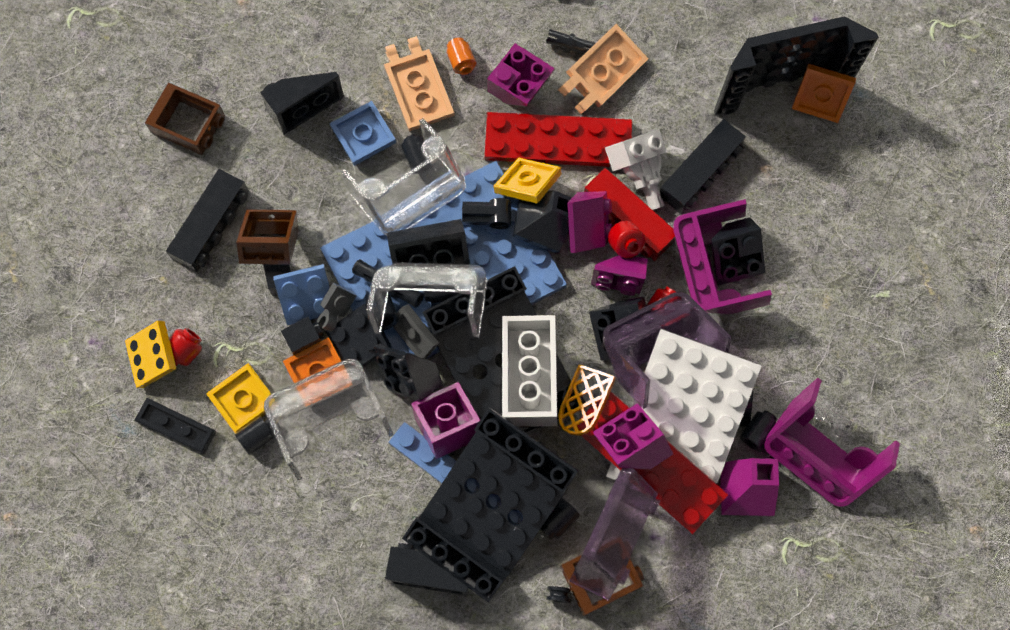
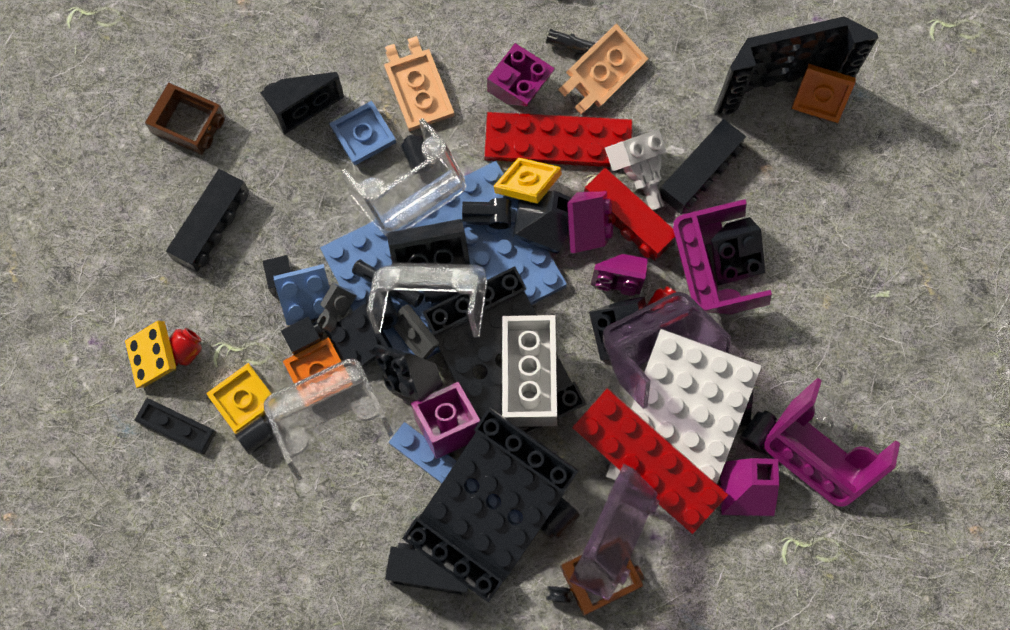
reddish brown window [236,210,299,265] -> none
orange brick [446,38,476,75] -> none
light orange window [558,364,616,436] -> none
magenta slope [593,403,673,469] -> none
red head [608,221,645,258] -> none

